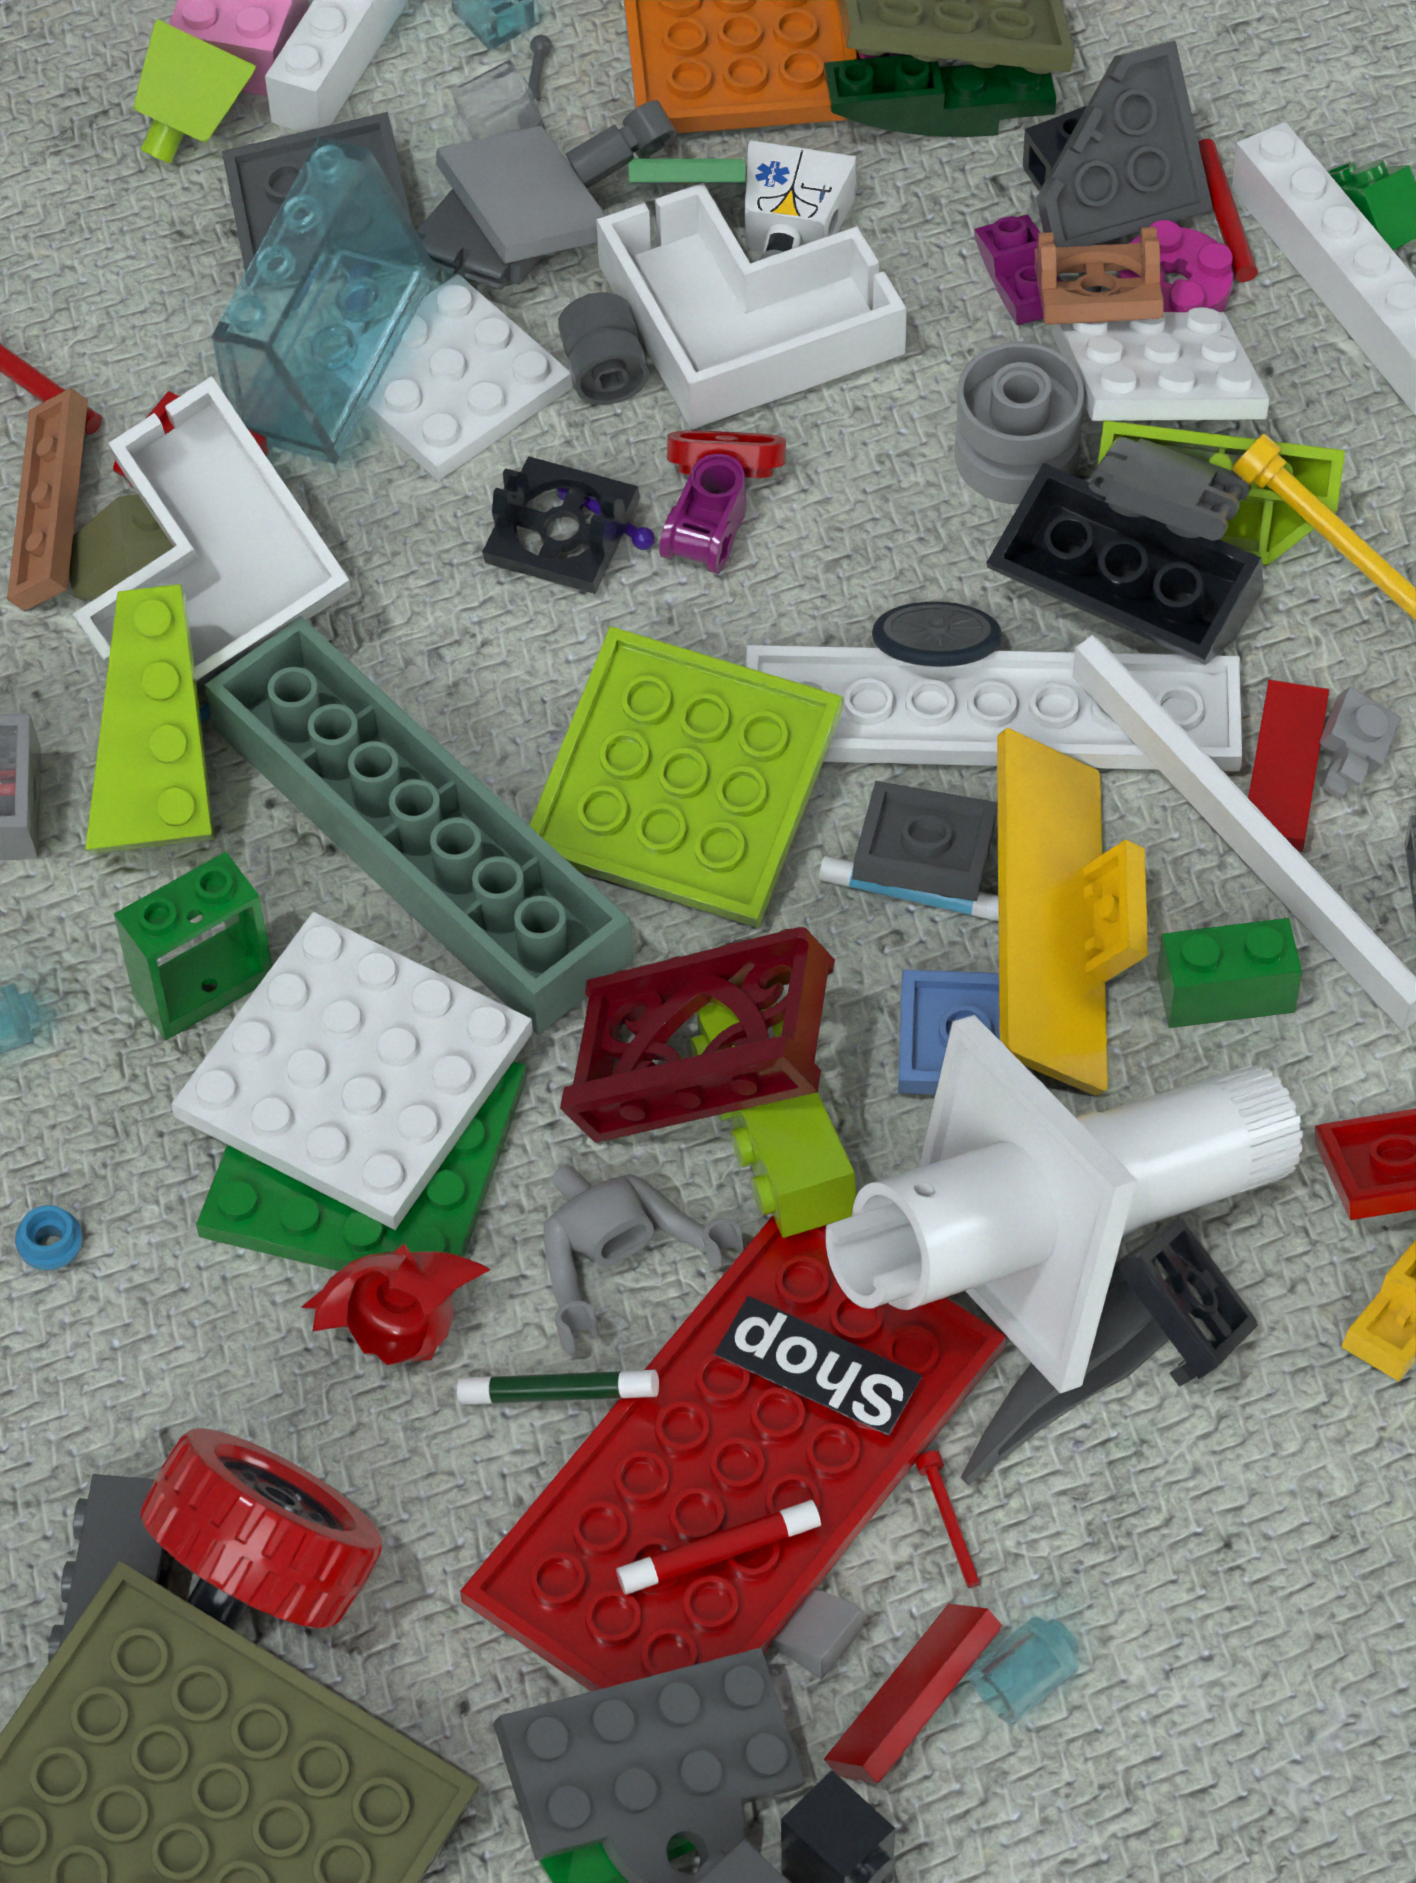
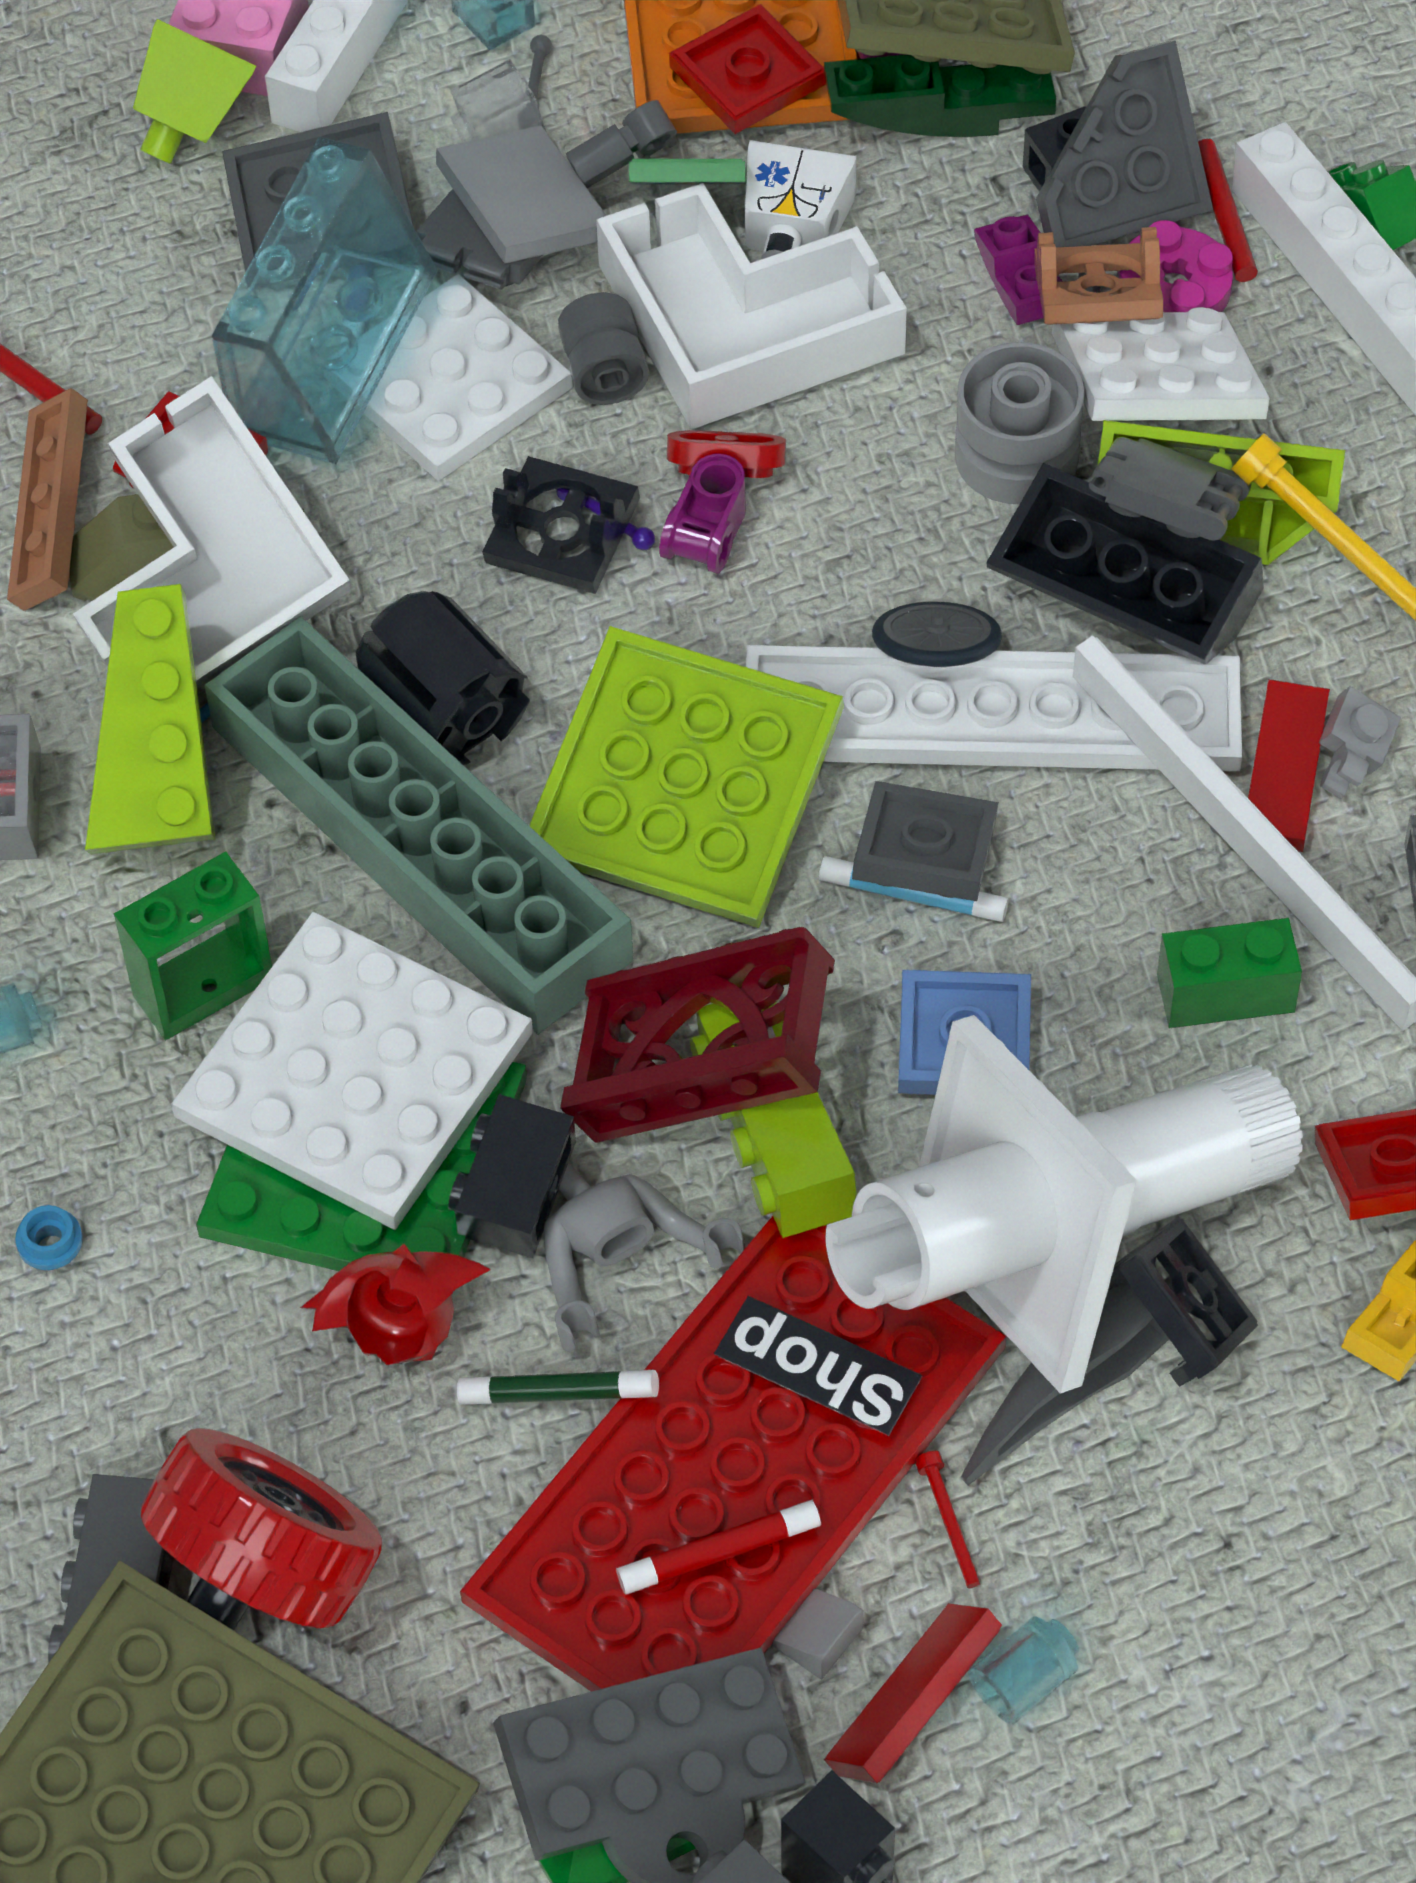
yellow bracket [997,728,1148,1096] -> none
none -> black cylinder [356,591,530,765]
none -> black brick [448,1094,576,1259]
none -> red tile [669,4,826,134]

